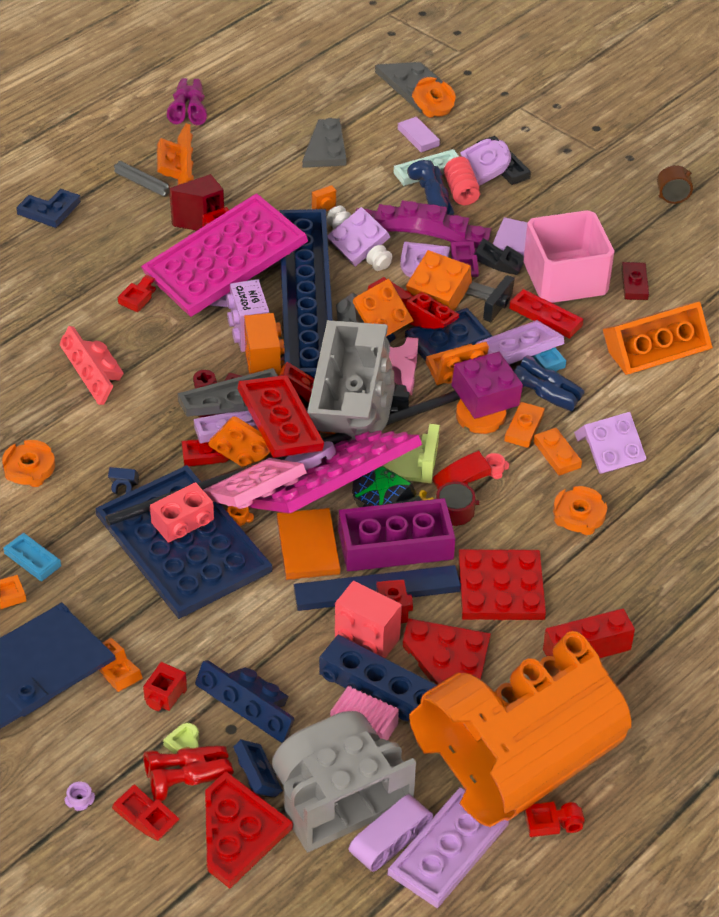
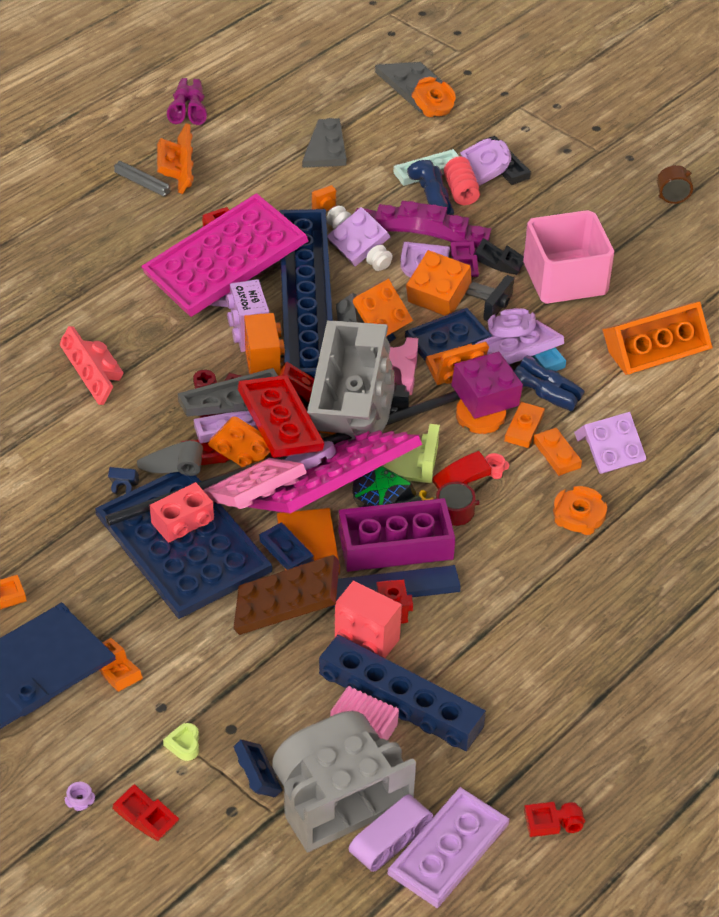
orange plate [2,440,56,487] -> none
dark azure plate [3,532,61,582] -> none
dark blue plate [16,189,81,228] -> none
red plate [117,275,156,313] -> none
red brick [143,662,187,711] -> none
red piece [143,746,234,802] -> none
dark red slope [169,174,224,231] -> none
dark blue bracket [195,660,294,743] -> none
red plate [205,772,293,889] -> none
orange plate [225,506,254,527] -> none
red slope [368,277,459,329] -> none
lavender tile [398,117,440,152] -> none
red plate [402,618,491,685] -> none
orange piece [409,631,631,827] -> none
red plate [458,549,546,620] -> none
lavender tile [493,218,527,256] -> none
red plate [509,289,584,339] -> none
red brick [543,608,635,658] -> none
dark red plate [621,262,649,300] -> none
none -> dark grey piece [137,440,203,476]
none -> reddish brown plate [233,555,339,635]
none -> dark blue plate [259,522,314,570]
none -> lavender tile [488,308,536,338]

